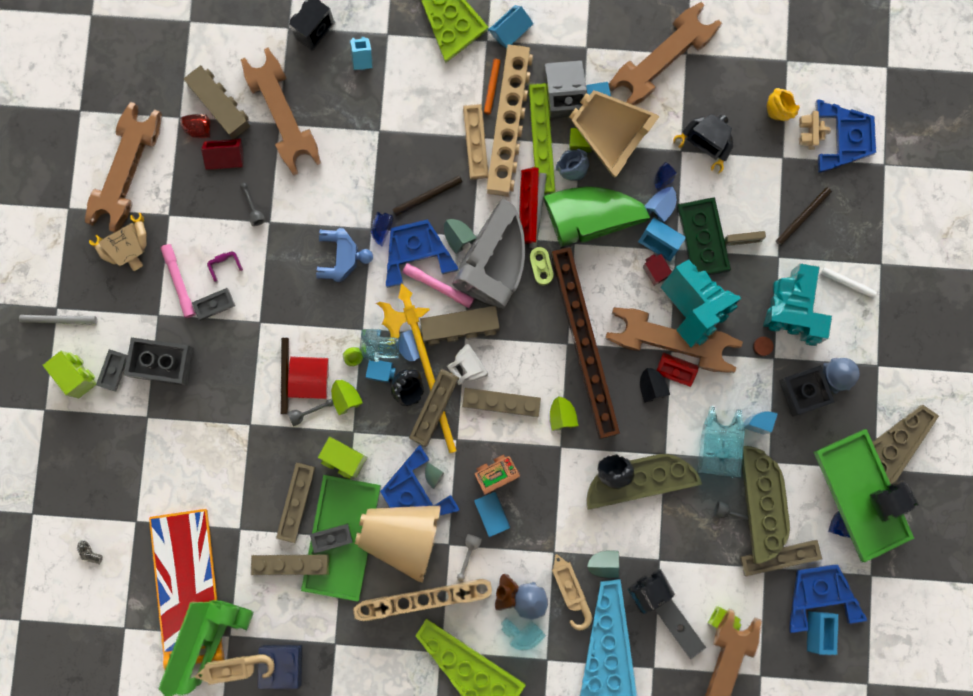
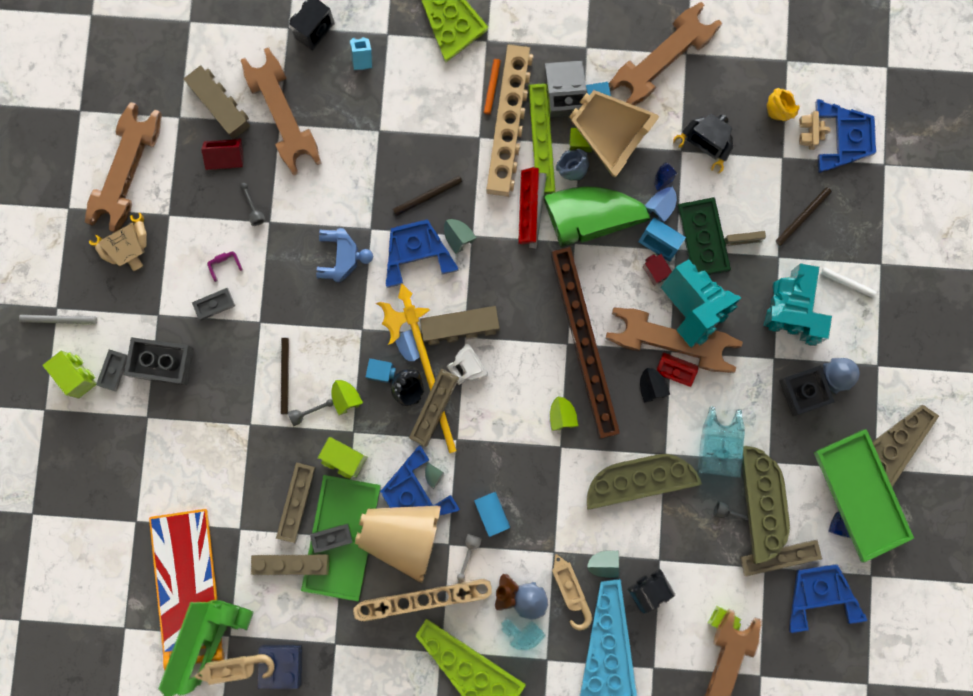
clear smoke arm [77,540,103,564] -> none
bright pink piece [160,244,196,318] -> none
clear red brick [180,114,210,138] -> none
red slope [288,356,329,399] -> none
lime tile [343,347,363,366] -> none
clear light blue brick [361,329,399,362] -> none
clear blue brick [371,212,394,247] -> none
bright pink piece [402,263,474,308] -> none
light grey panel [452,199,525,309] -> none
dark tan plate [462,388,541,417] -> none
tan tile [463,104,489,180] -> none
nougat slope [475,455,520,495] -> none
dark azure brick [488,5,534,48] -> none
yellowish green plate [530,247,554,285] -> none
black hair [597,454,635,489] -> none
dark grey tile [654,599,707,659] -> none
dark azure brick [741,411,777,435] -> none
copper tile [753,337,774,356] -> none
dark azure brick [807,611,838,655] -> none
black brick [870,480,919,522] -> none

